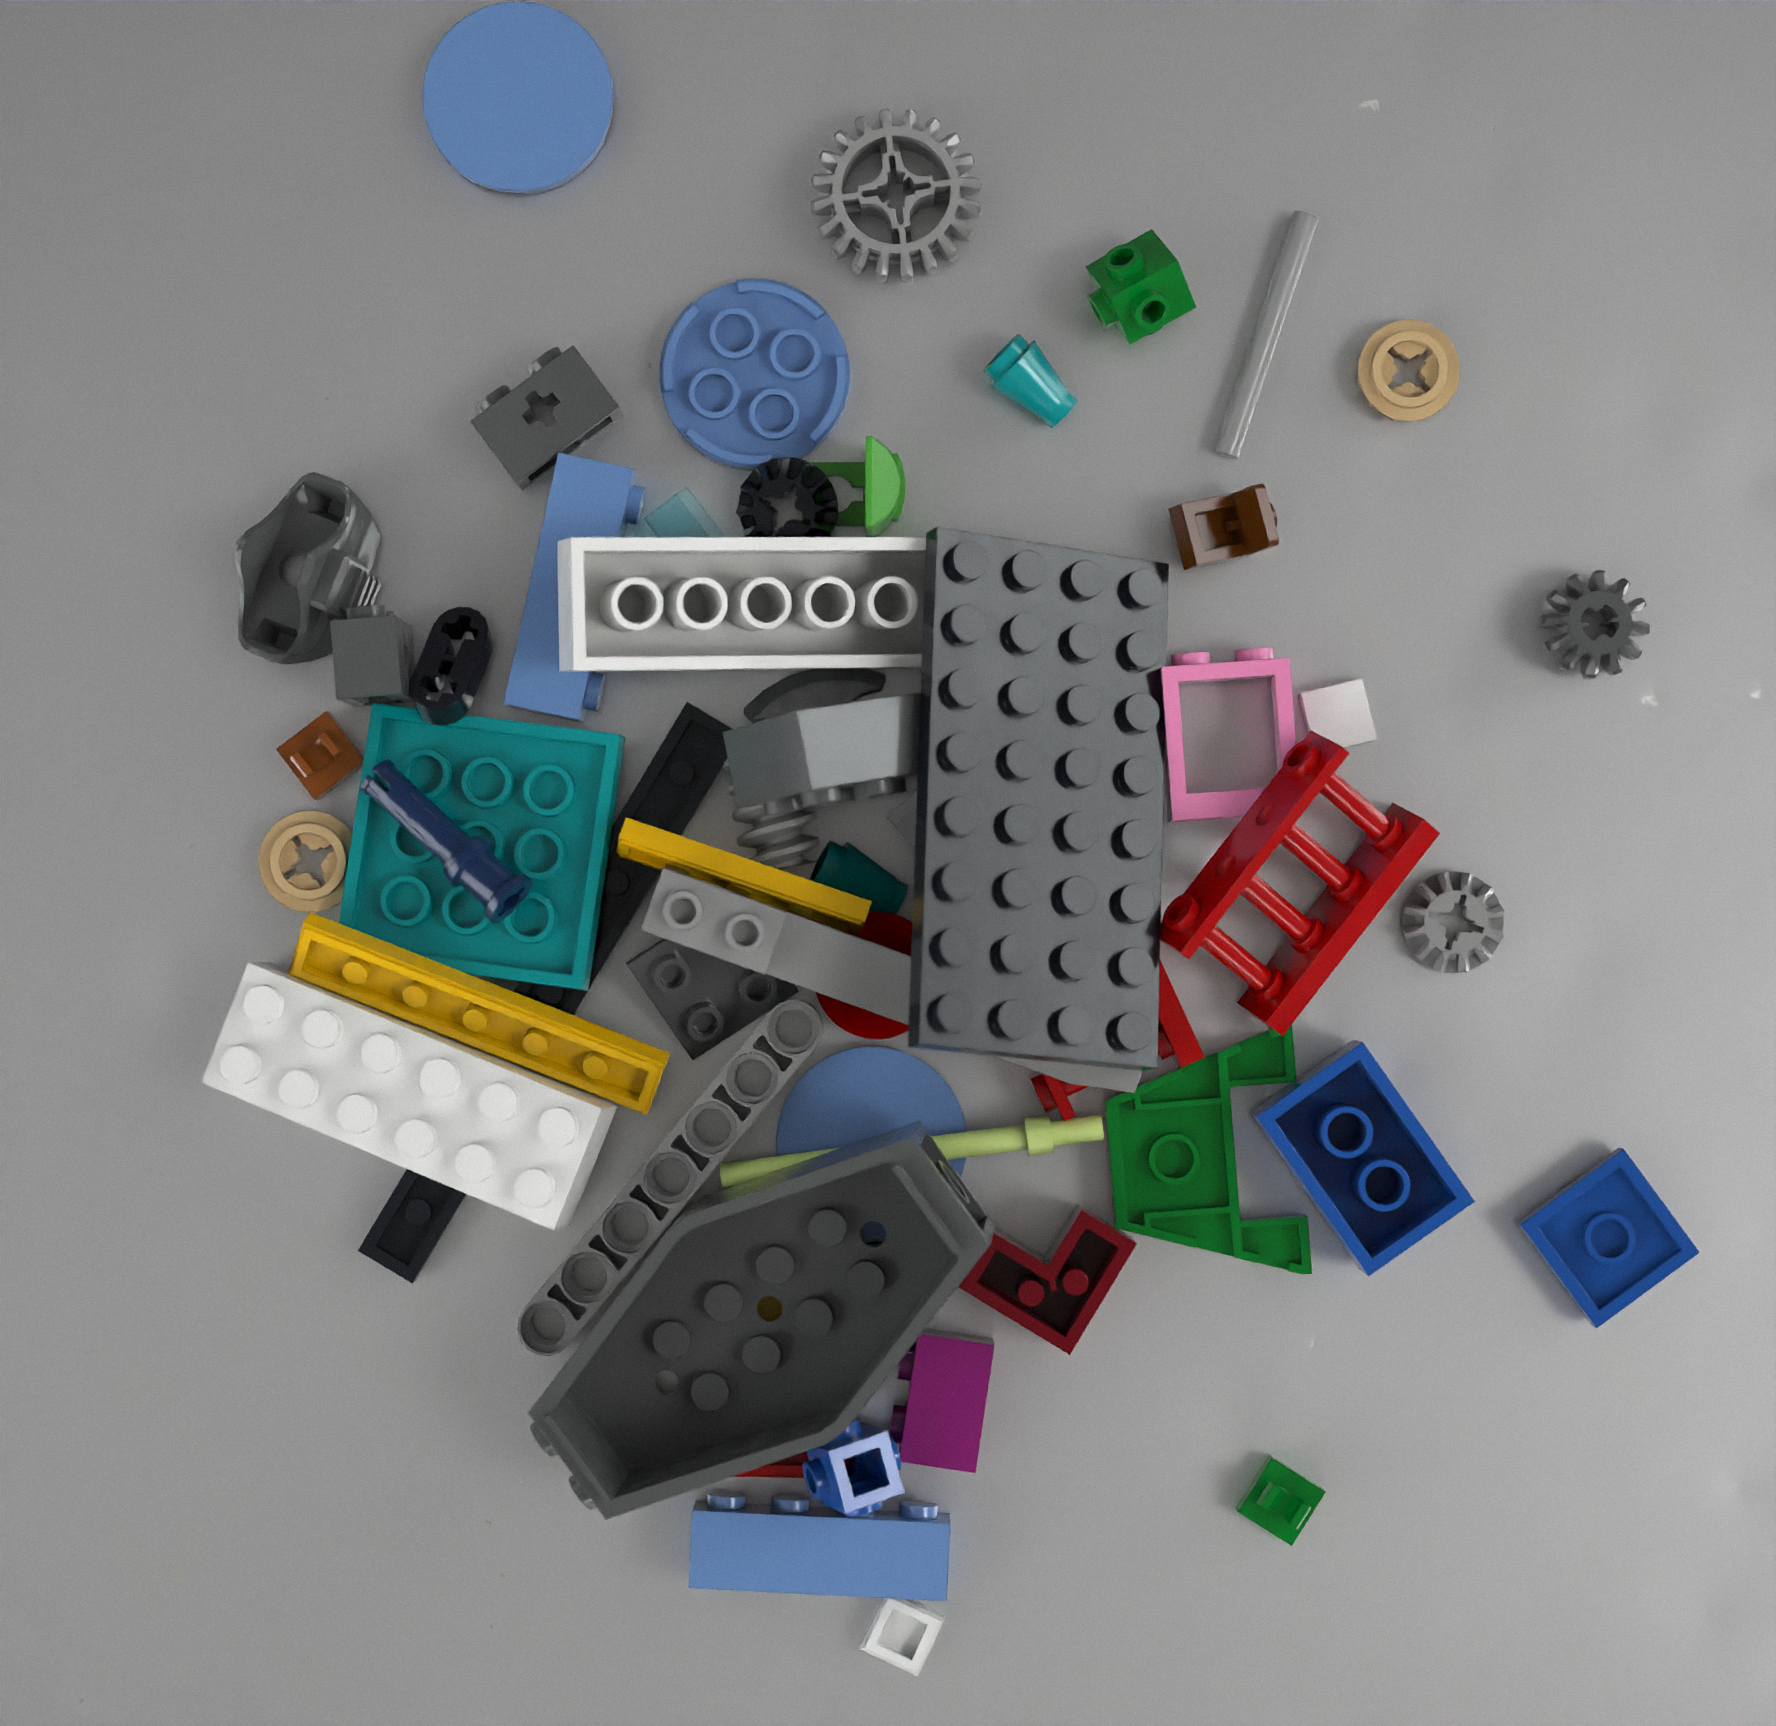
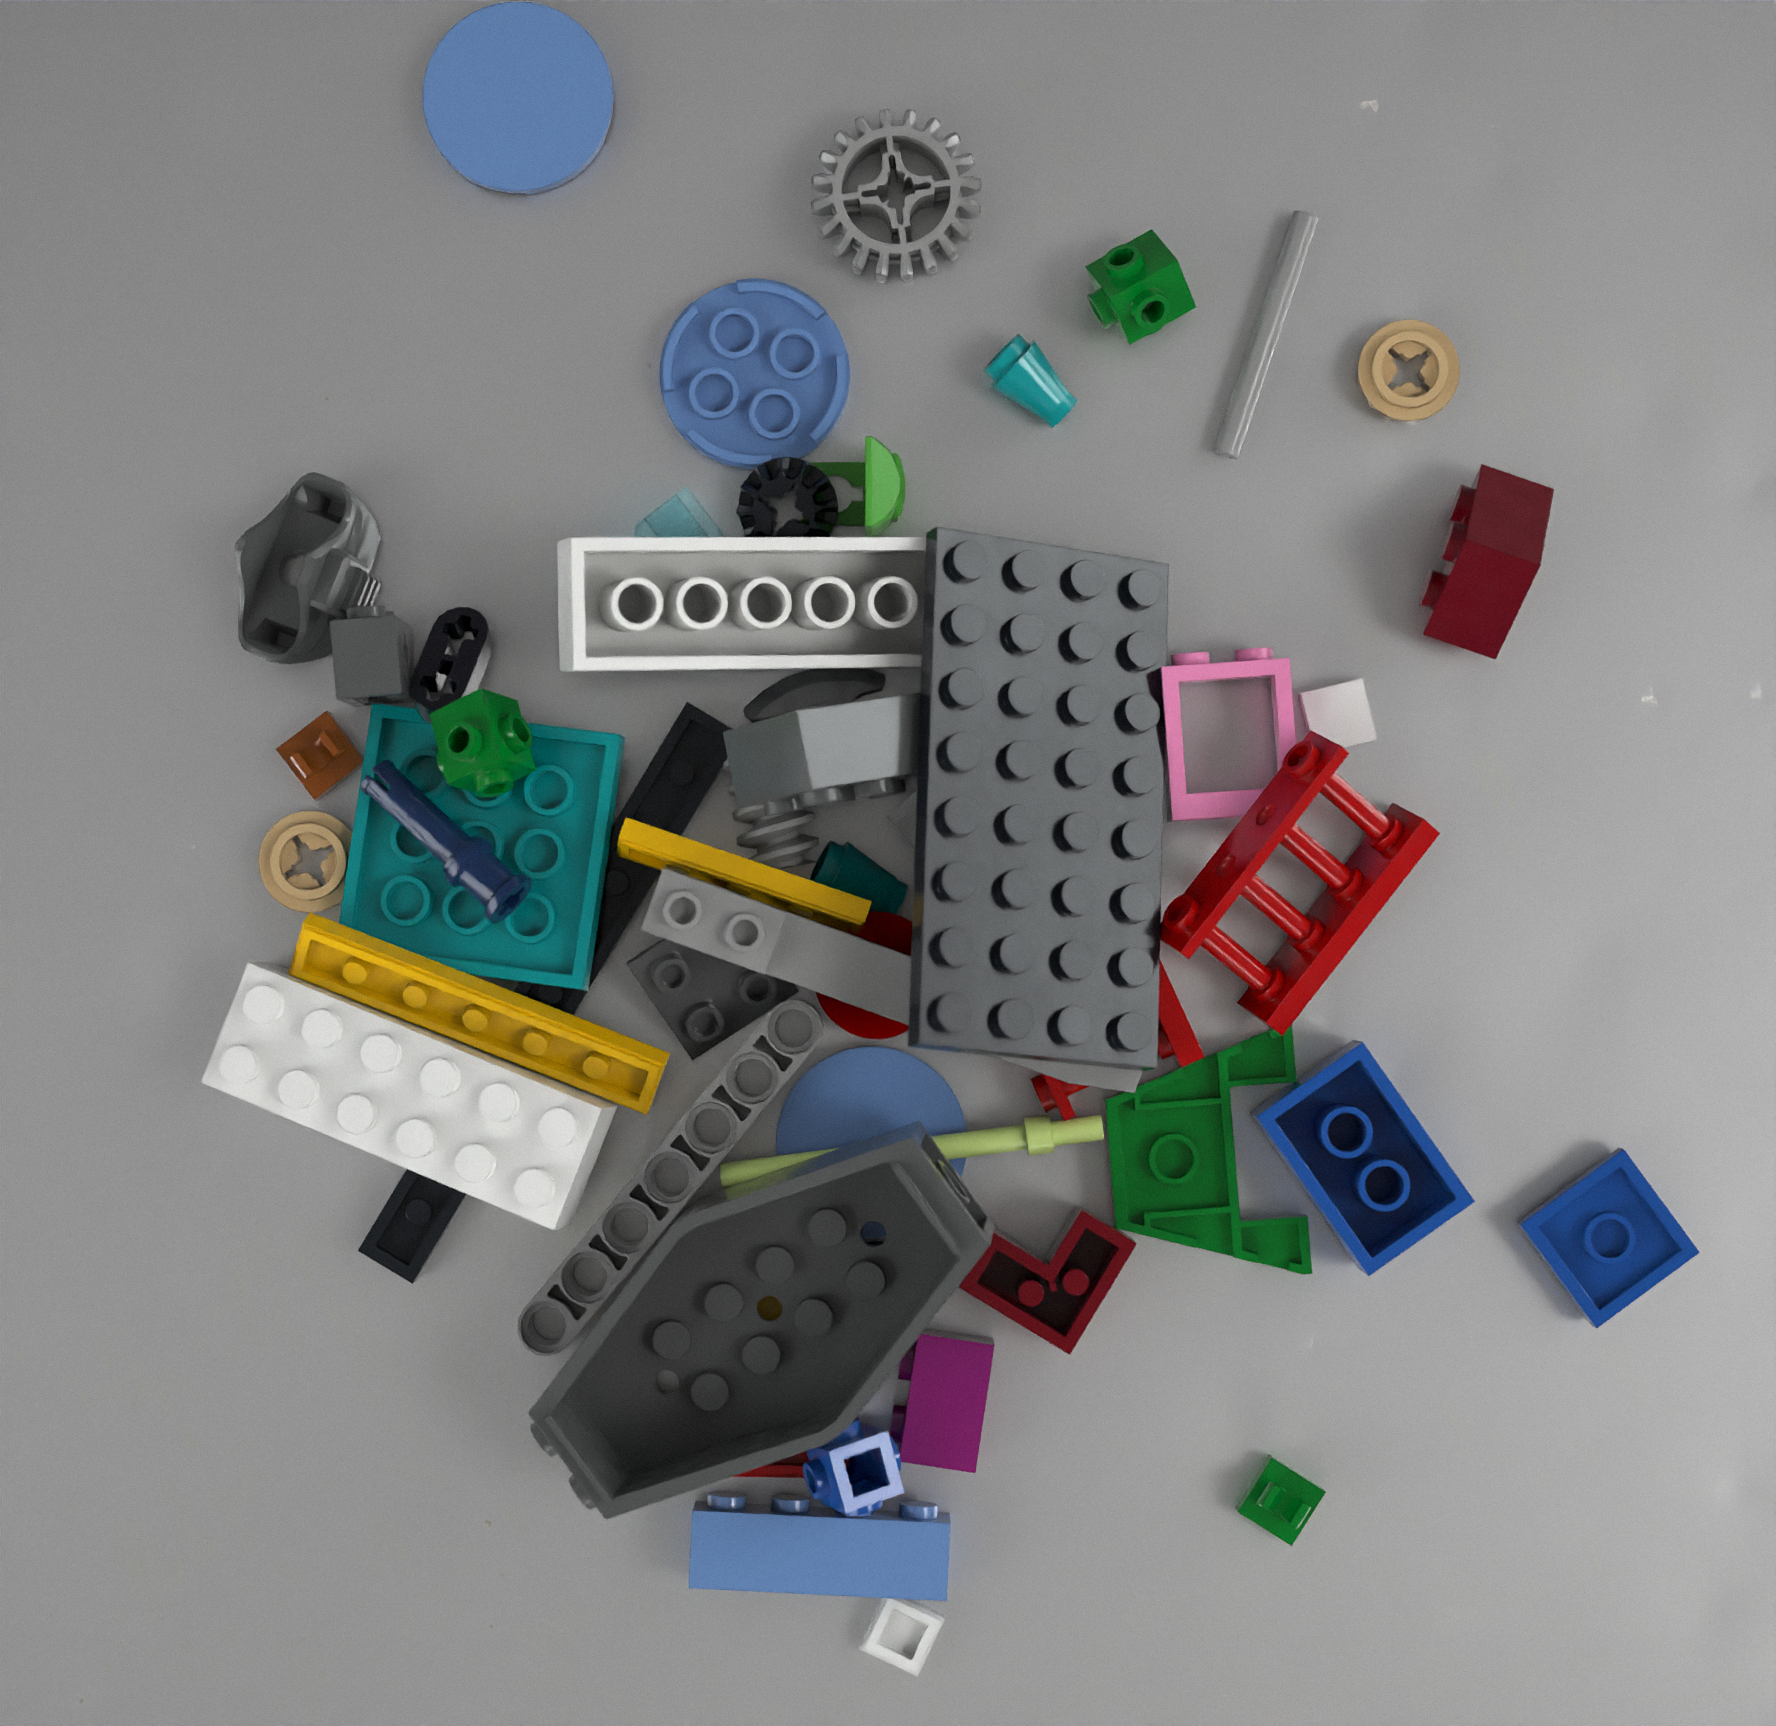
dark grey brick [470,345,624,490] -> none
medium blue brick [503,452,646,723] -> none
reddish brown bracket [1168,484,1279,570] -> none
light grey gear [1402,871,1505,973] -> none
dark grey gear [1538,570,1650,680] -> none
none -> green brick [429,688,536,798]
none -> dark red brick [1419,464,1554,660]

